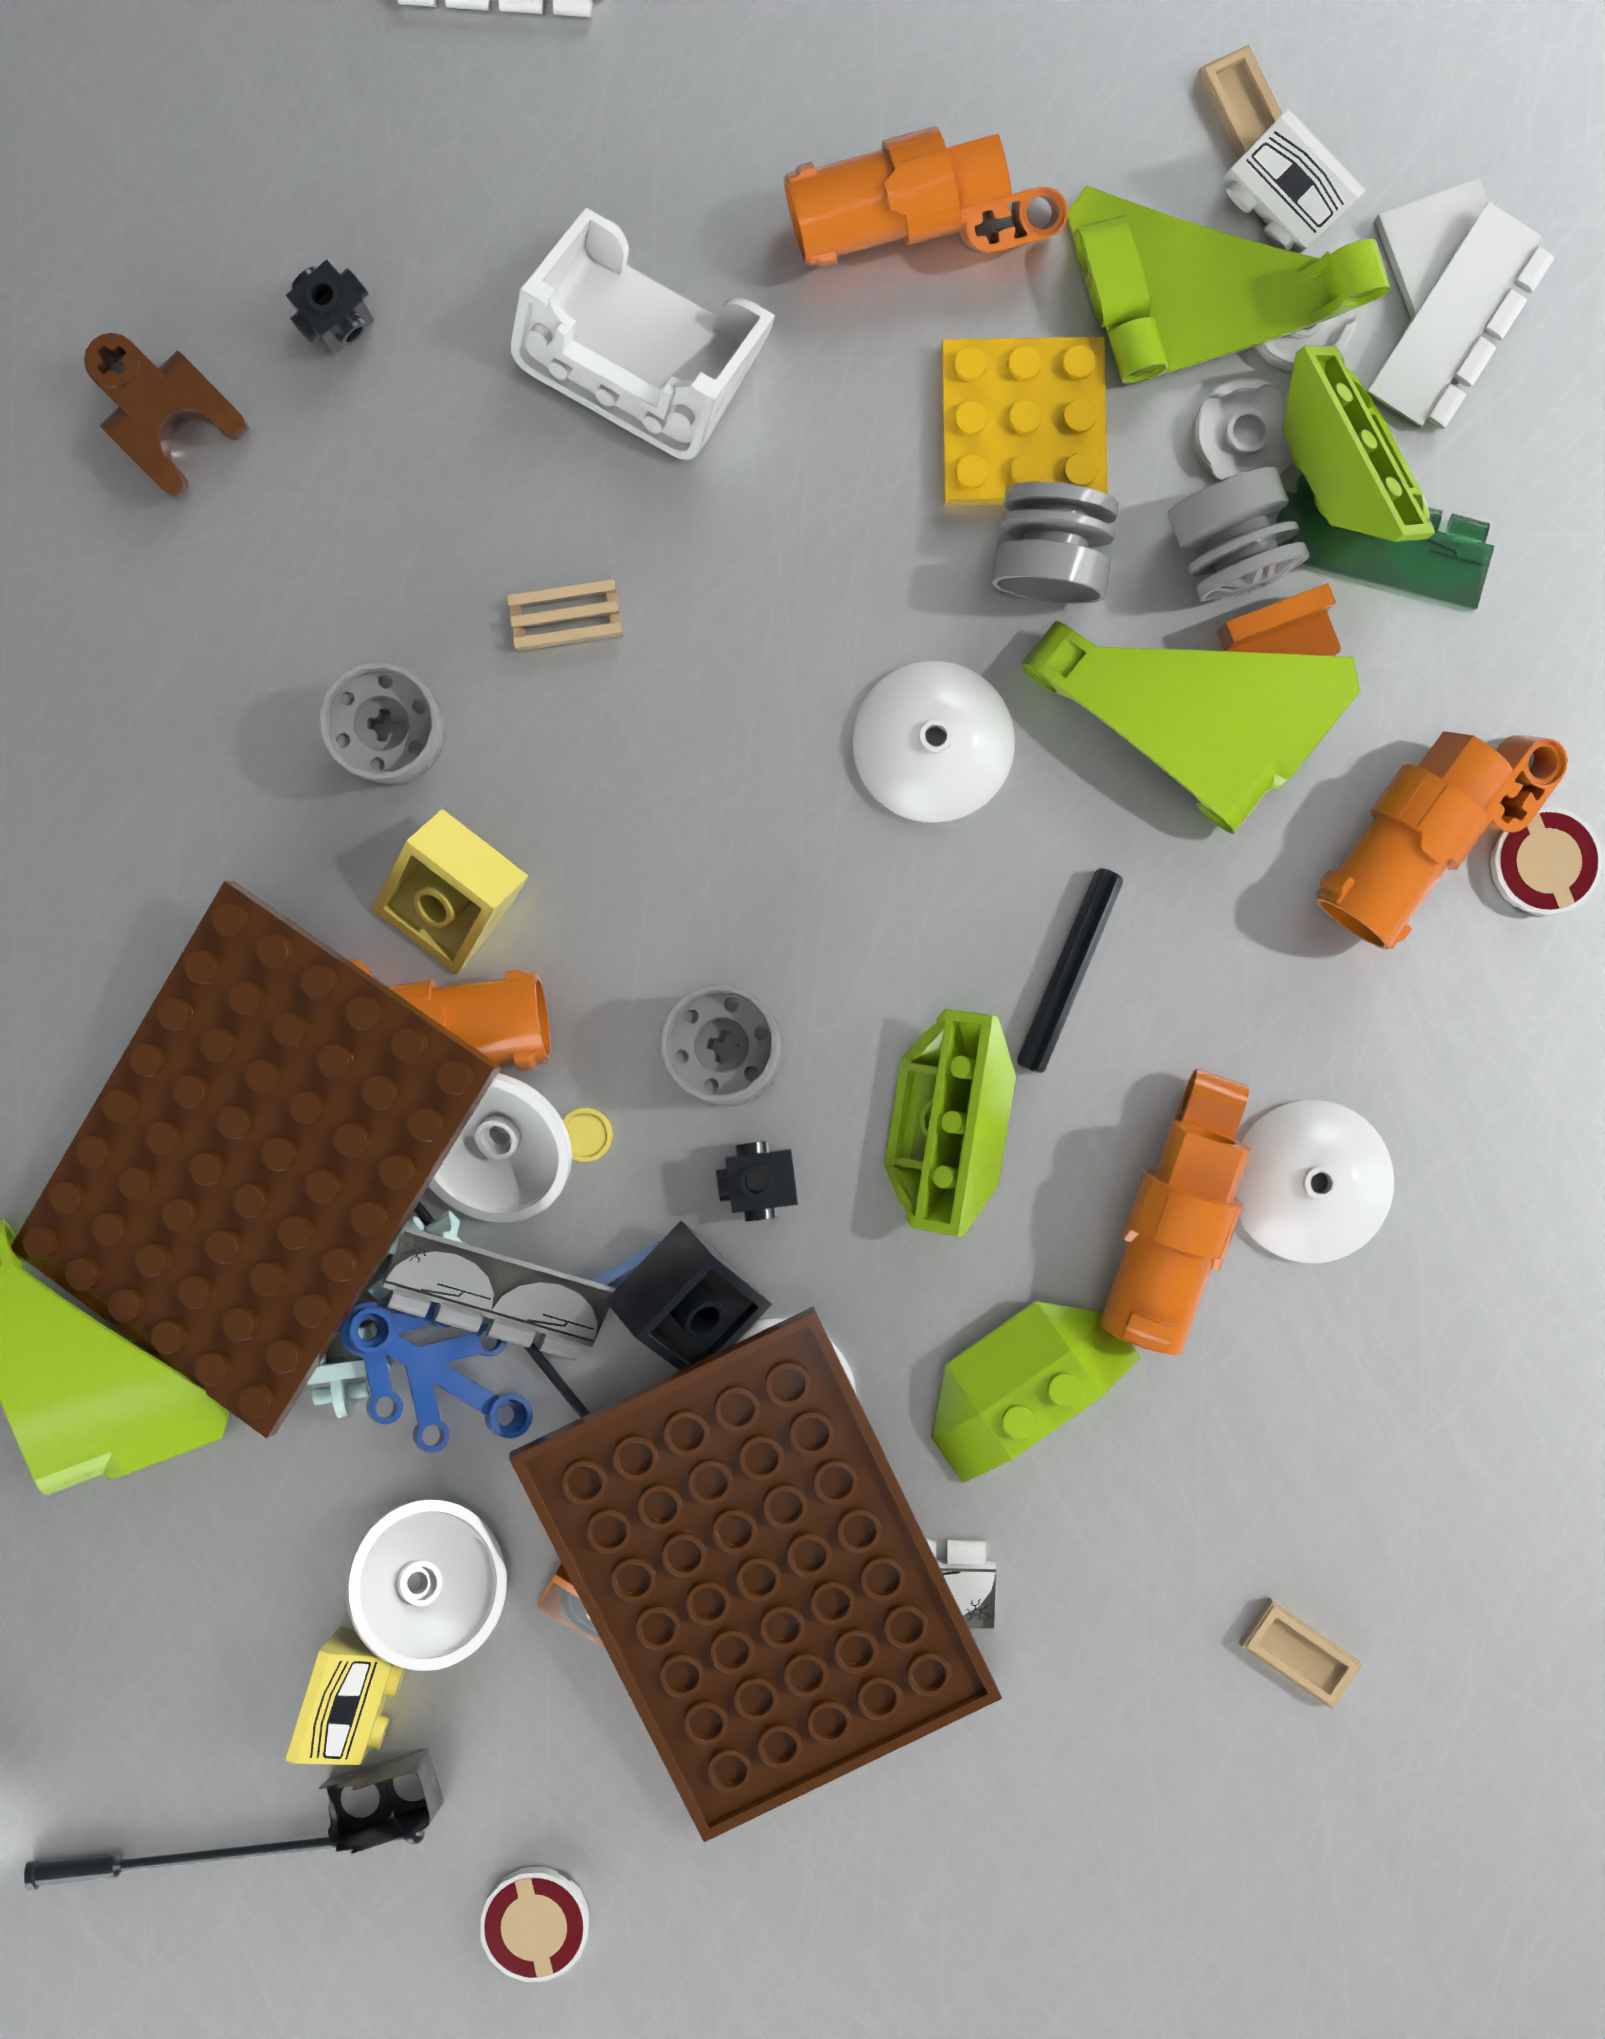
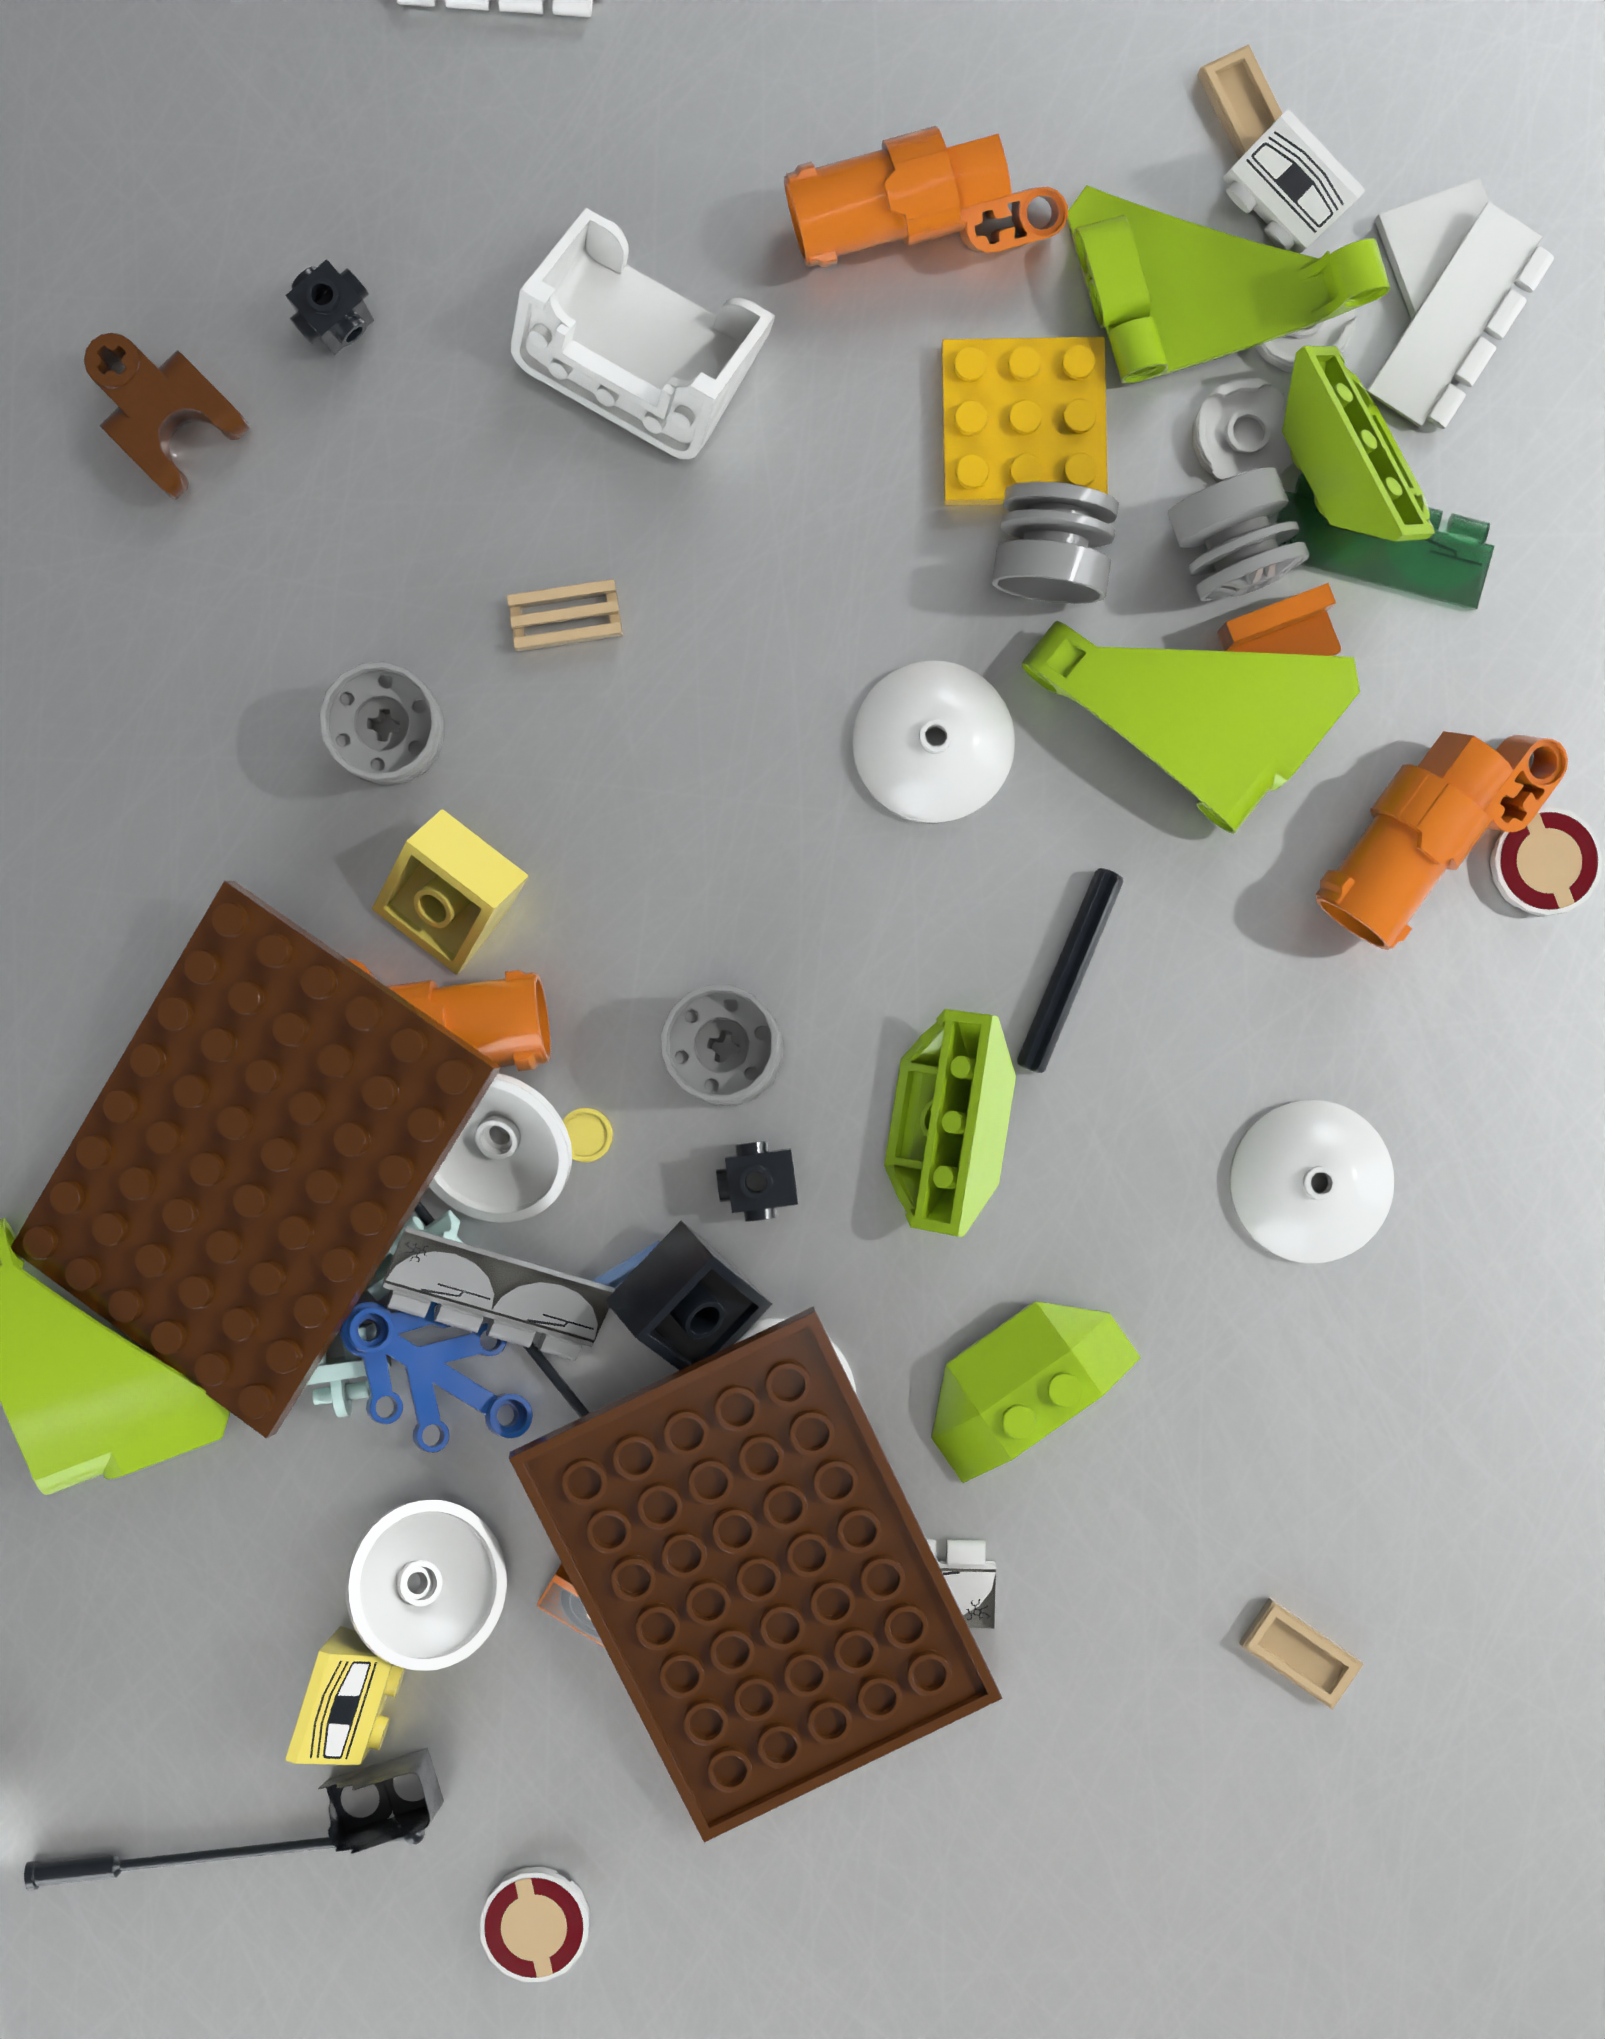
orange piece [1099,1069,1252,1355] -> none

